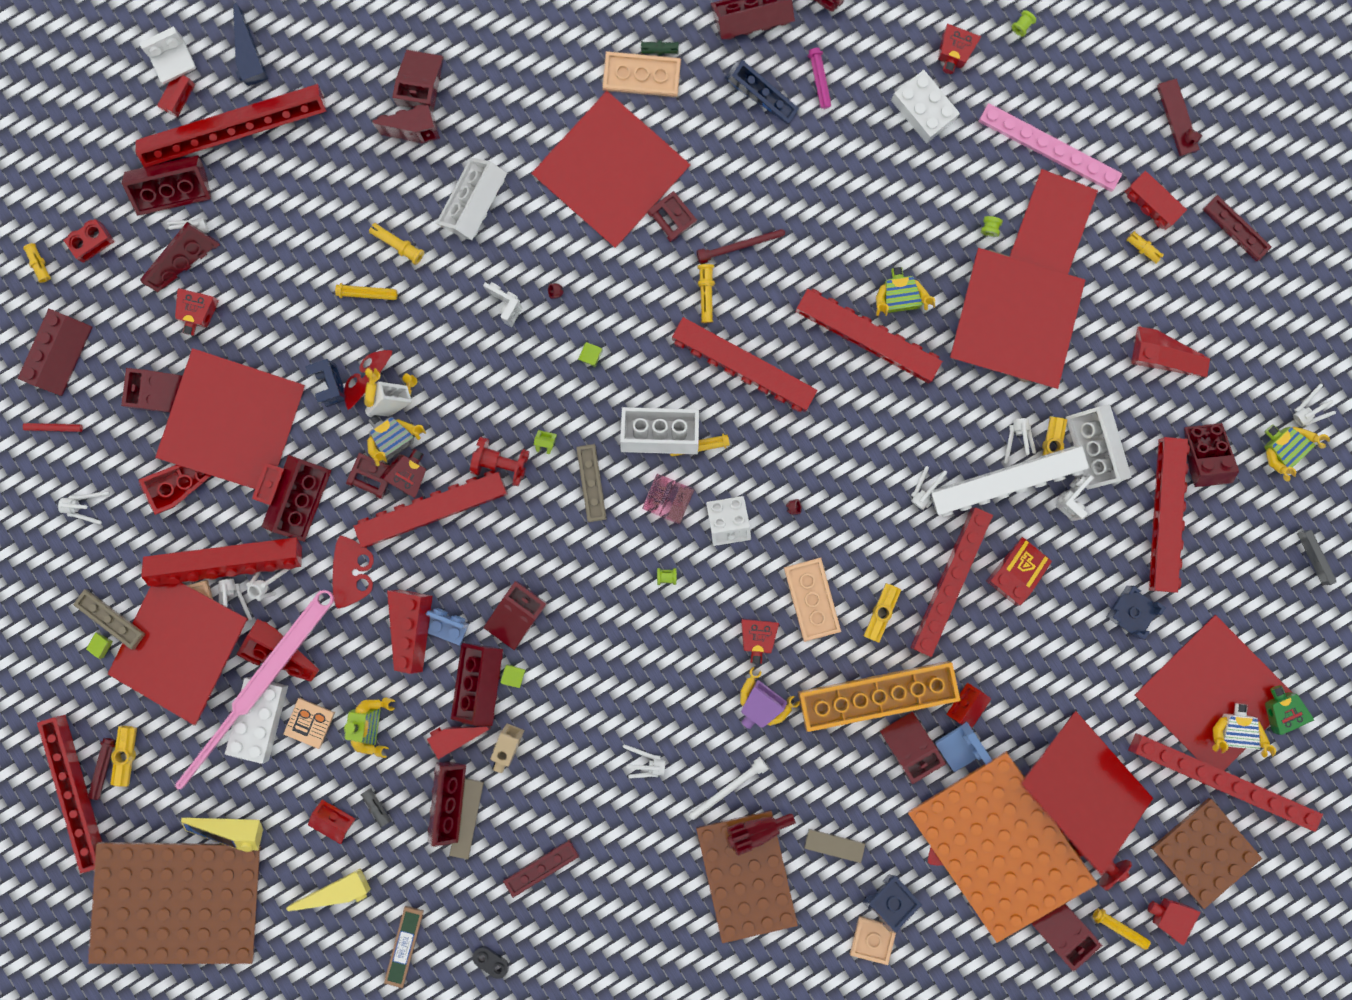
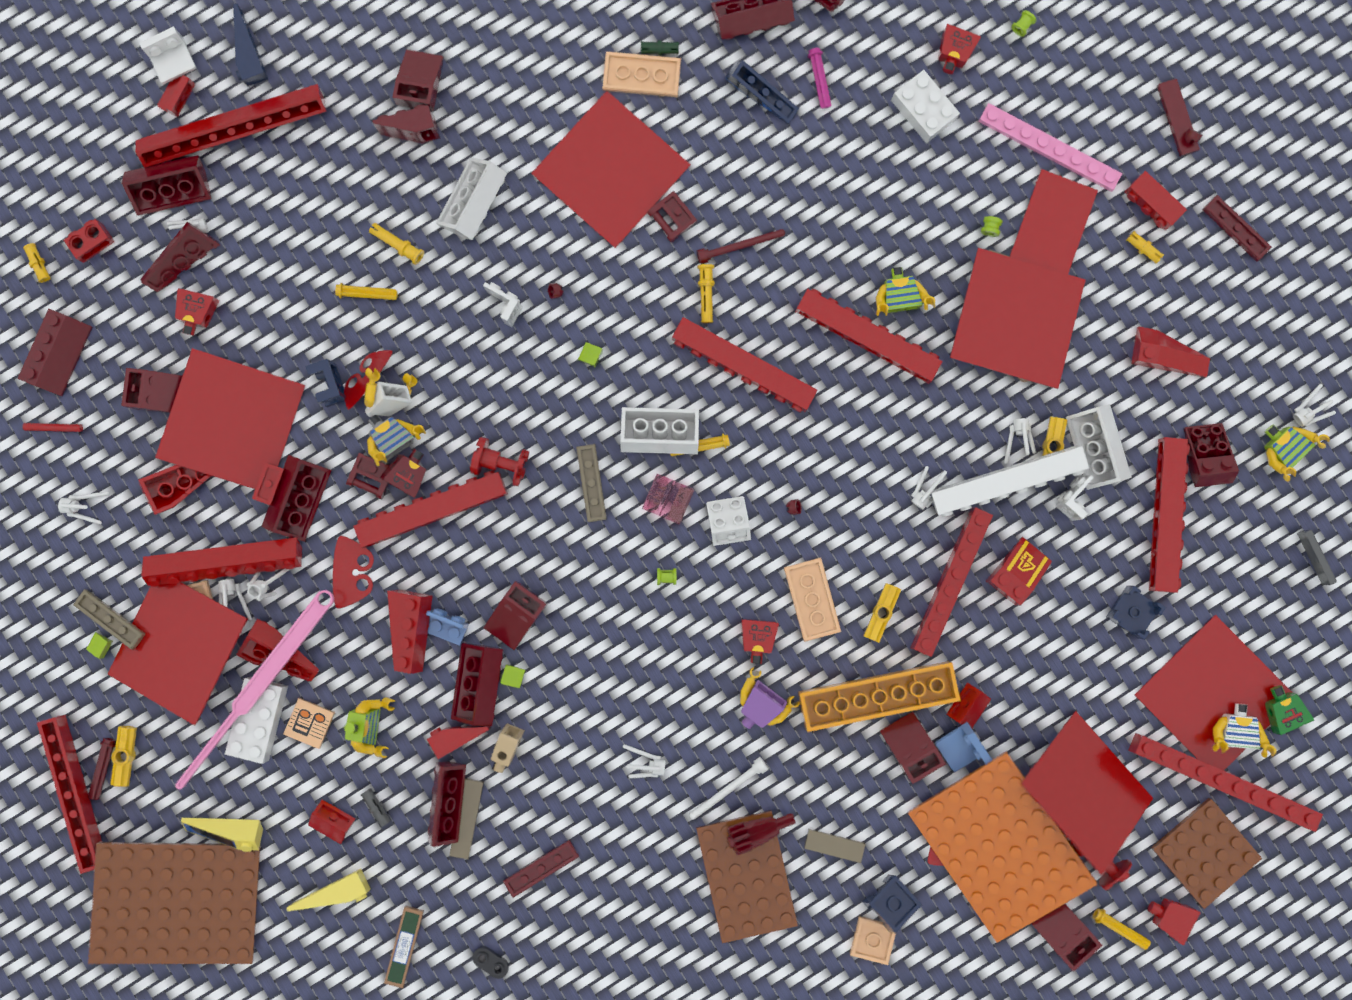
lime tile [534,430,557,454] -> none

